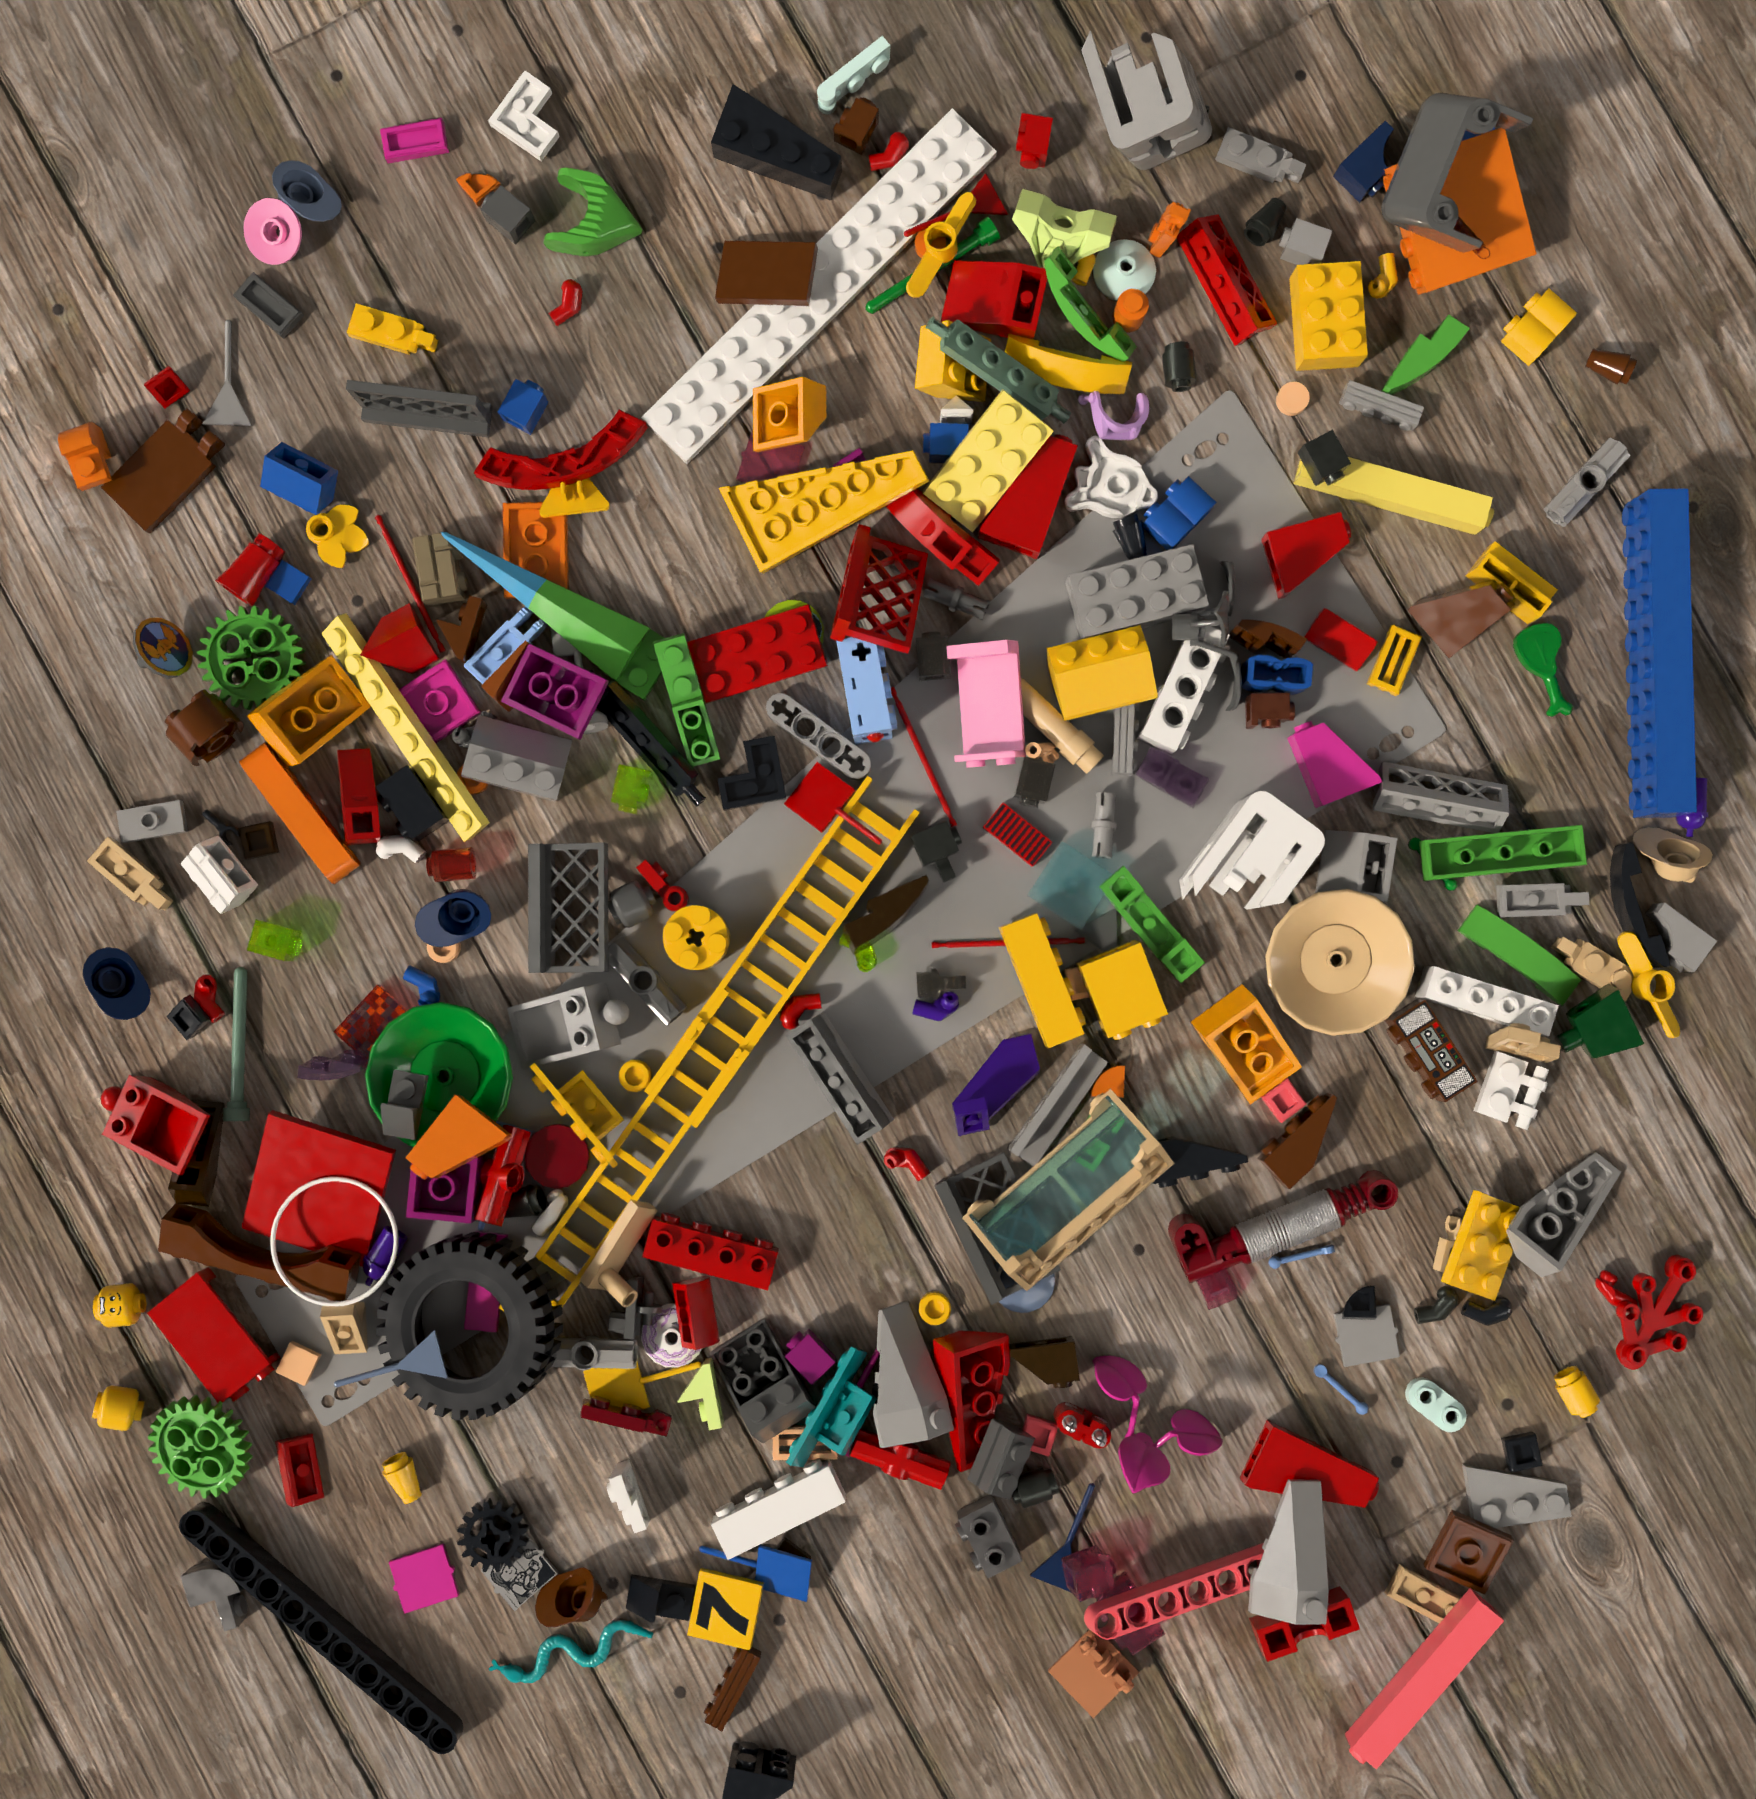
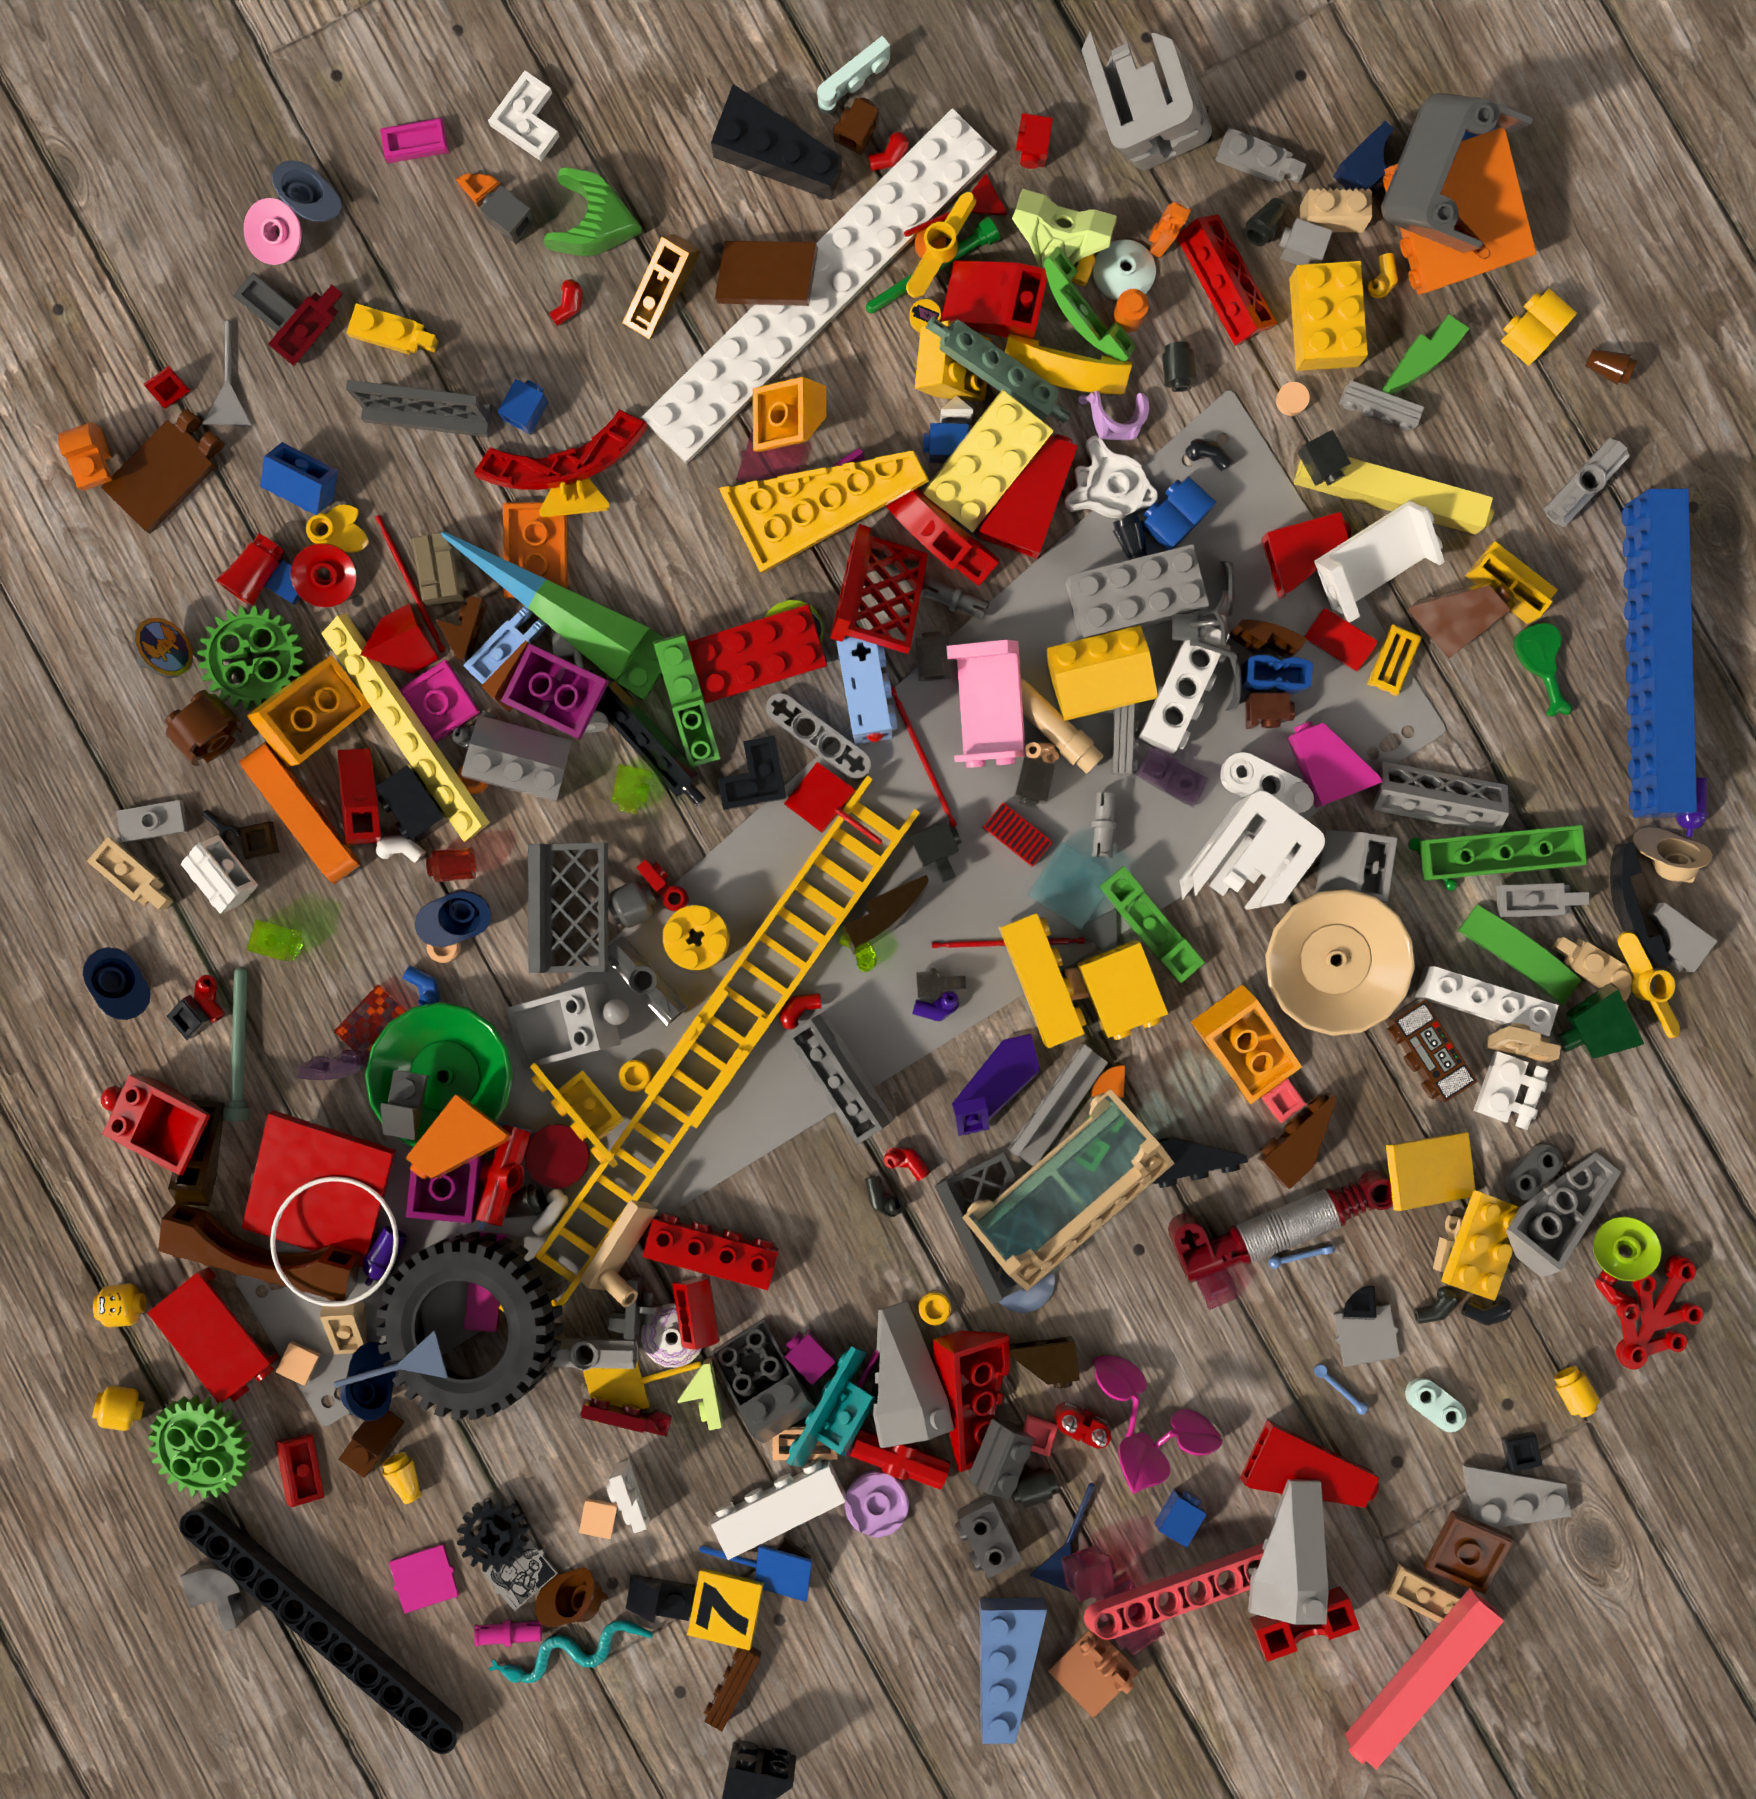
none -> dark red hinge [268,284,343,367]
none -> red dish [290,543,357,607]
none -> reddish brown slope [338,1410,405,1478]
none -> dark blue piece [340,1342,396,1421]
none -> dark pink pin [474,1619,542,1647]
none -> light nougat tile [579,1498,618,1539]
none -> pearl gold slope [623,234,702,339]
none -> lavender tile [845,1470,909,1538]
none -> pearl dark grey arm [865,1175,904,1217]
none -> yellow tile [909,299,941,332]
none -> medium blue wedge [979,1598,1047,1744]
none -> blue brick [1154,1489,1207,1548]
none -> black arm [1185,438,1233,472]
none -> white piece [1221,752,1314,814]
none -> tan brick [1300,188,1372,232]
none -> white panel [1314,500,1445,623]
none -> yellow tile [1386,1132,1476,1211]
none -> dark grey plate [1505,1144,1563,1200]
none -> lime dish [1593,1217,1661,1281]

